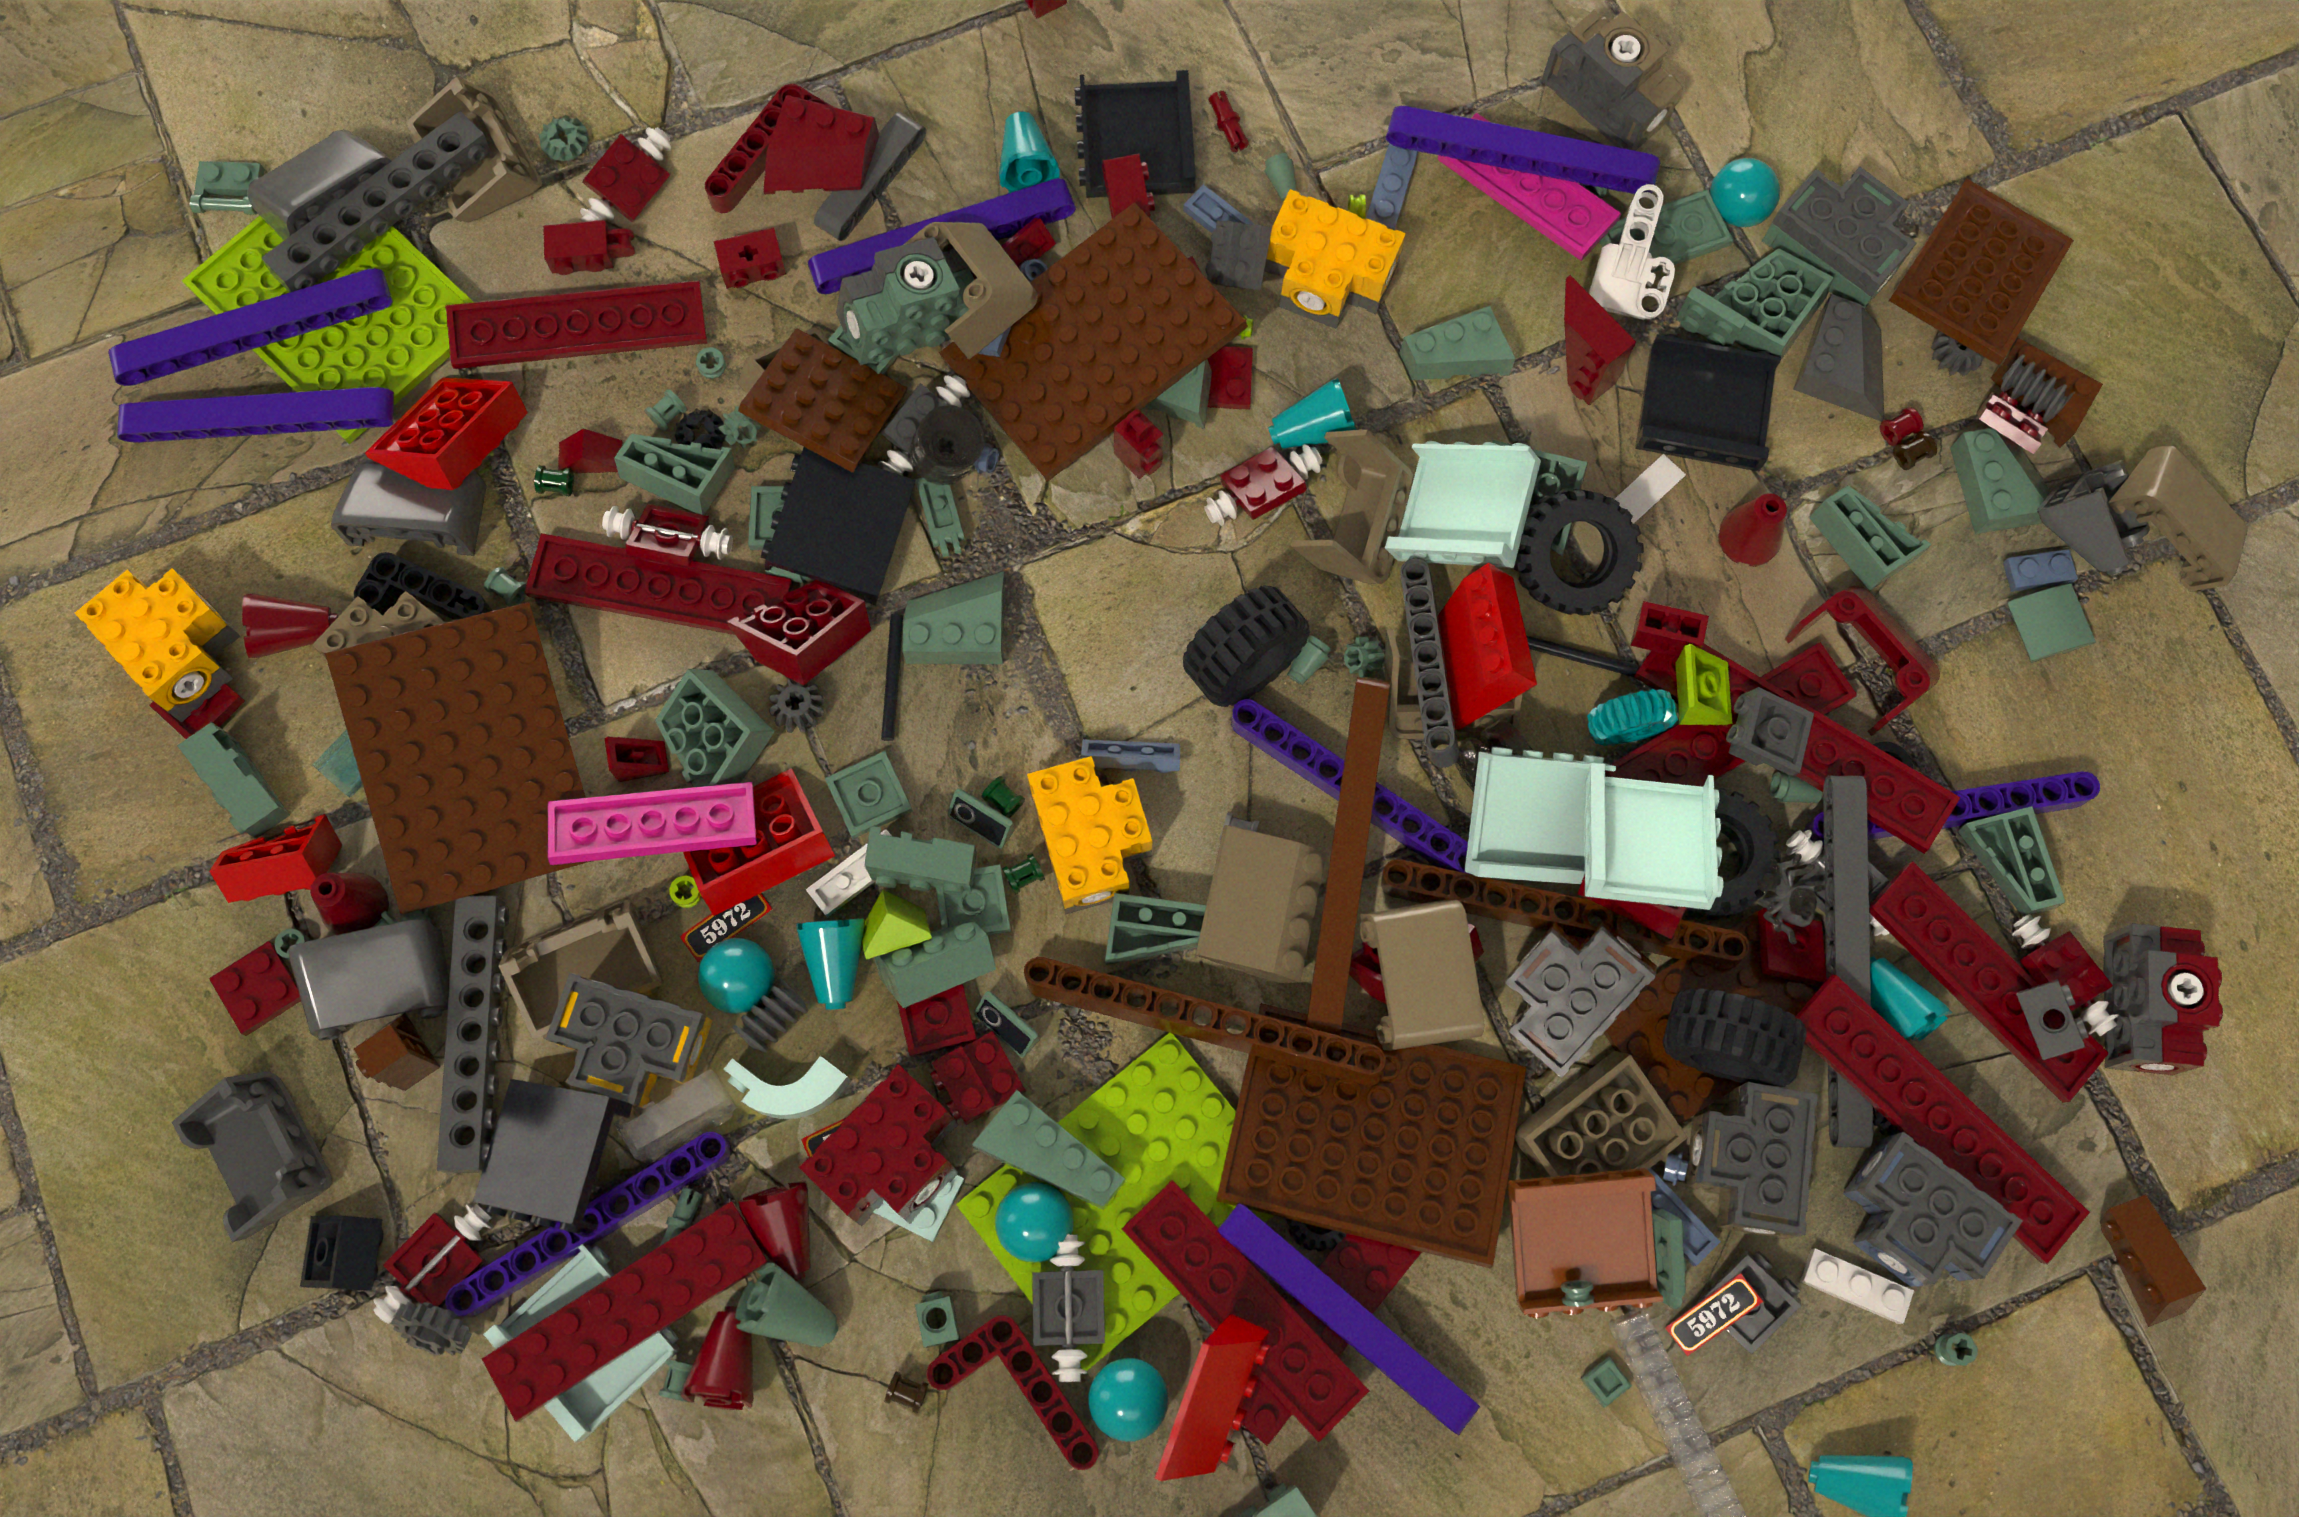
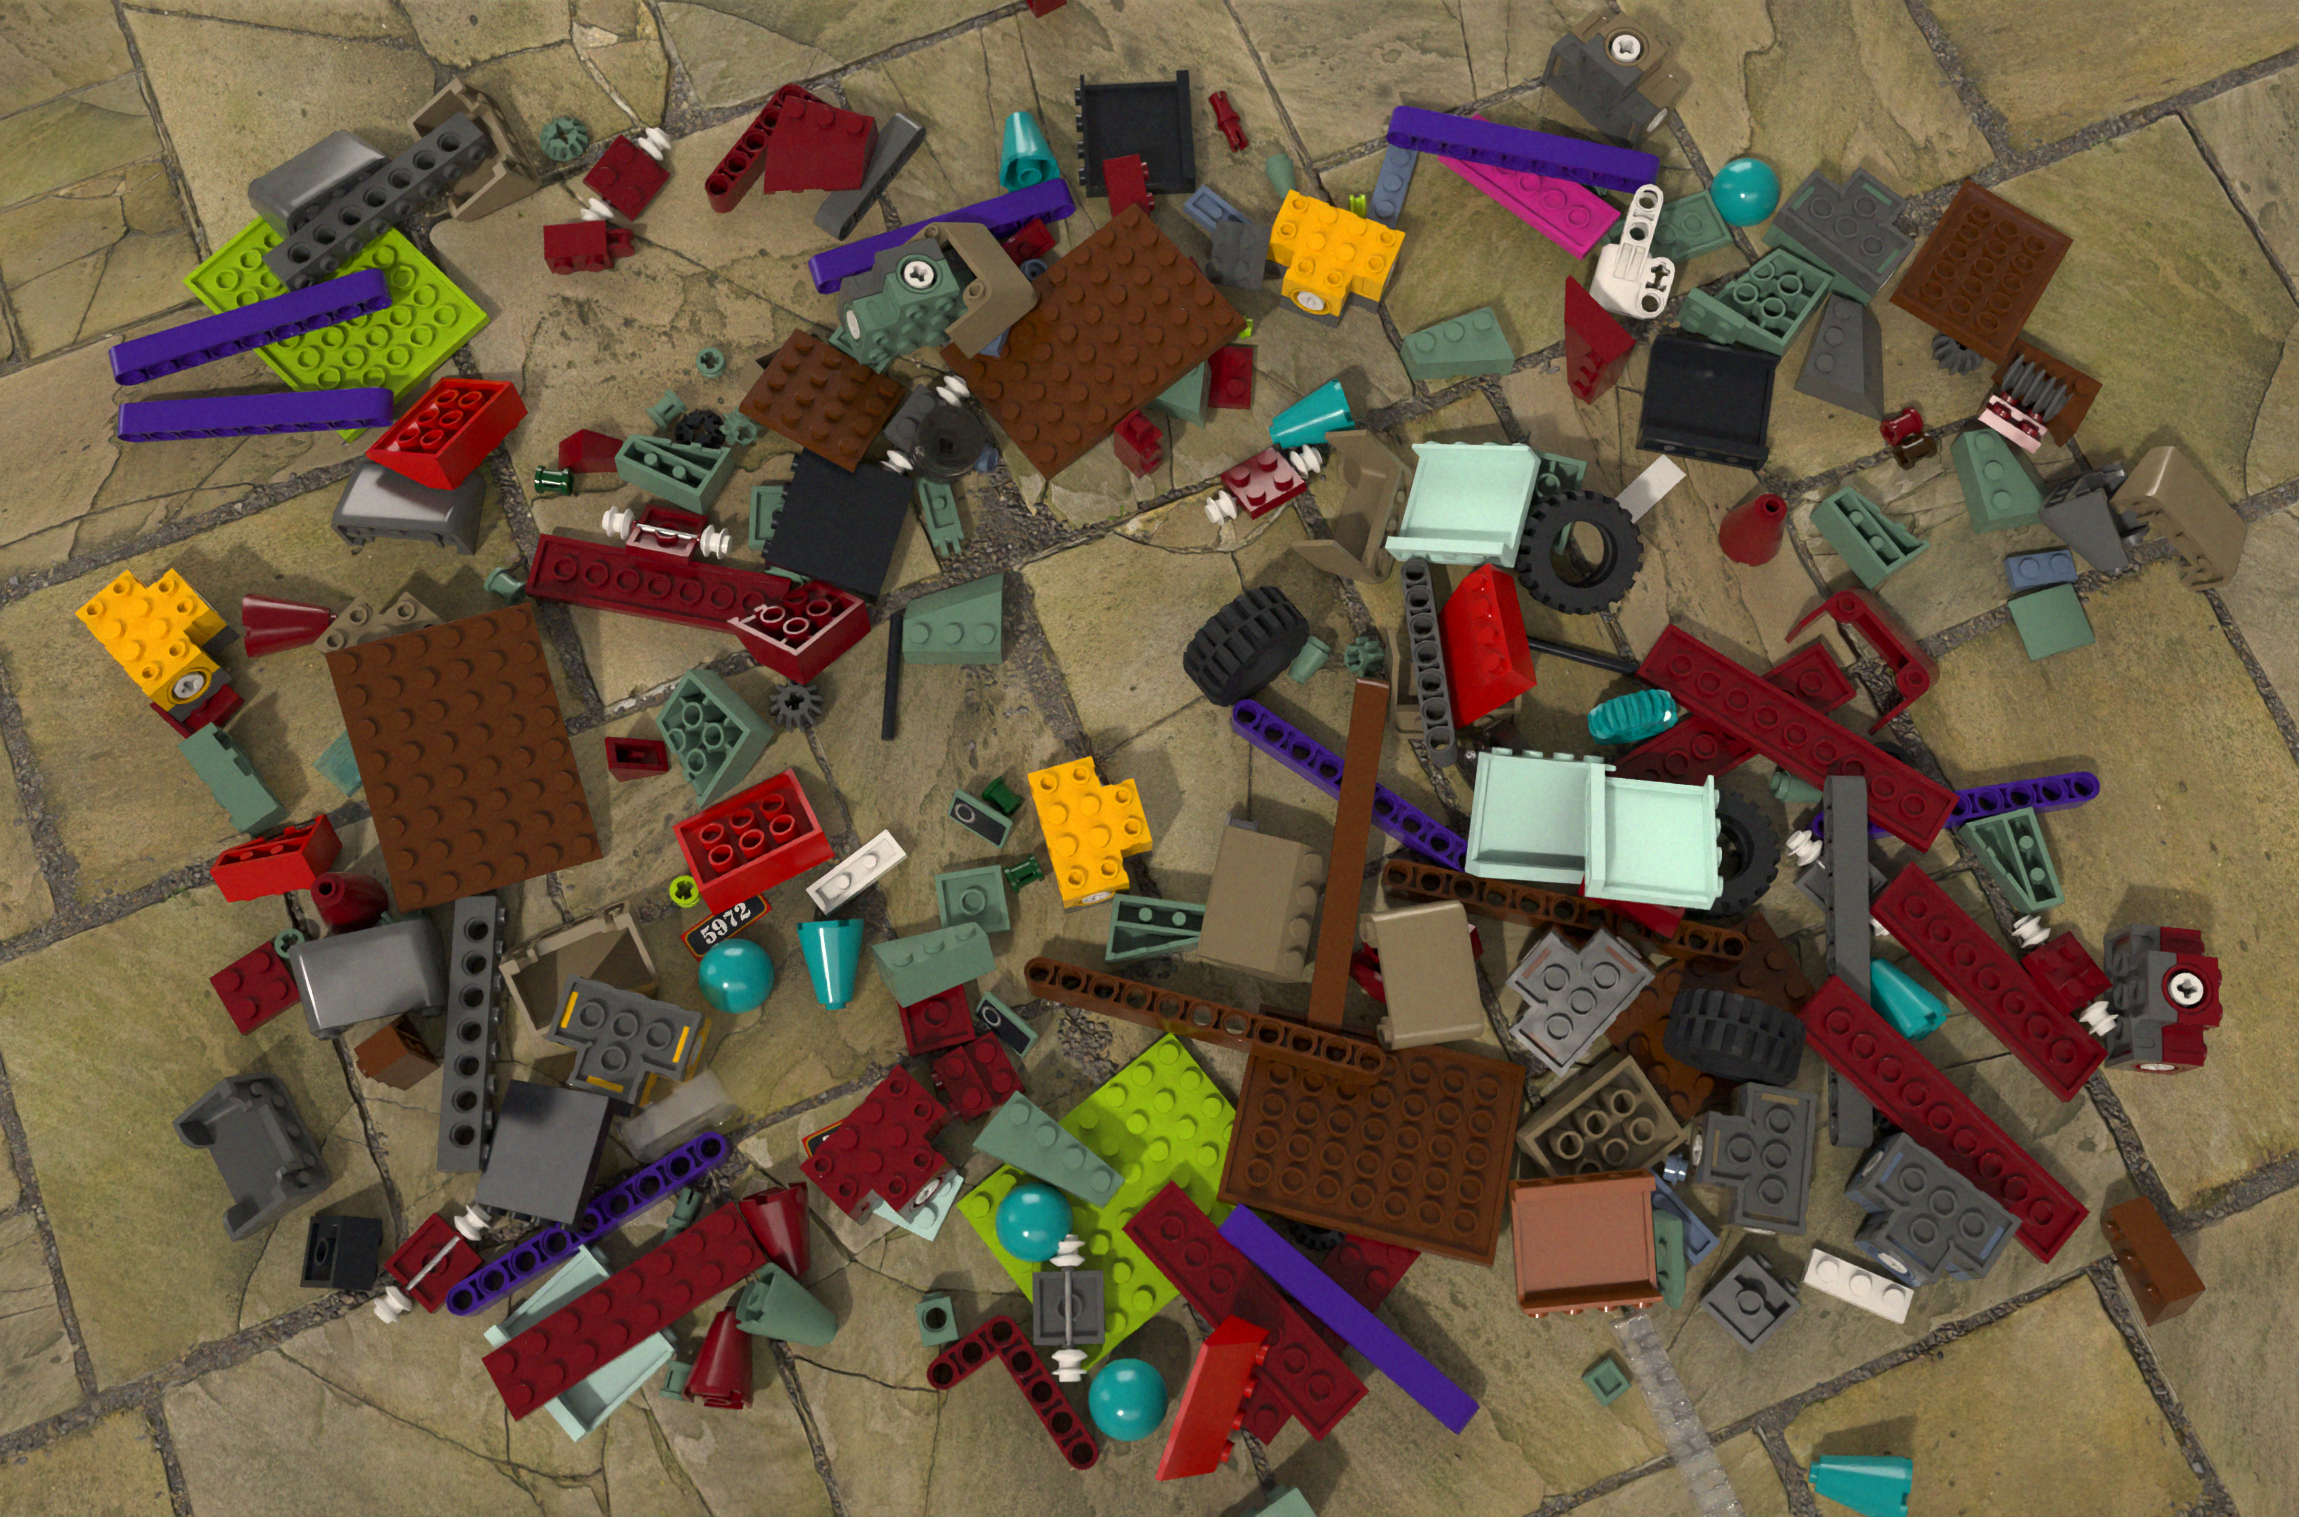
sand green plate [190,161,265,215] -> none
black beam [354,552,493,620] -> none
dark grey gear [391,1302,472,1355] -> none
dark red plate [446,281,707,369] -> none
dark pink plate [548,782,757,865] -> none
dark red brick [714,227,787,288] -> none
light aqua arch [724,1056,851,1119] -> none
dark grey piece [732,979,808,1053] -> none
sand green plate [825,751,913,839] -> none
lime slope [862,890,932,960] -> none
sand green wedge [864,826,977,895] -> none
dark brown bush [884,1371,929,1414] -> none
sand blue plate [1081,739,1180,773] -> none
sand green bush [1561,1280,1594,1307] -> none
dark red brick [1630,601,1709,657] -> none
sticker [1665,1273,1764,1356] -> none
lime slope [1676,644,1732,725] -> none
dark grey plate [1726,687,1814,776] -> none
animal [1757,853,1825,944] -> none
dark red plate [1758,908,1827,987] -> none
sand green bush [1934,1333,1978,1366] -> none
dark grey brick [2016,979,2089,1060] -> none

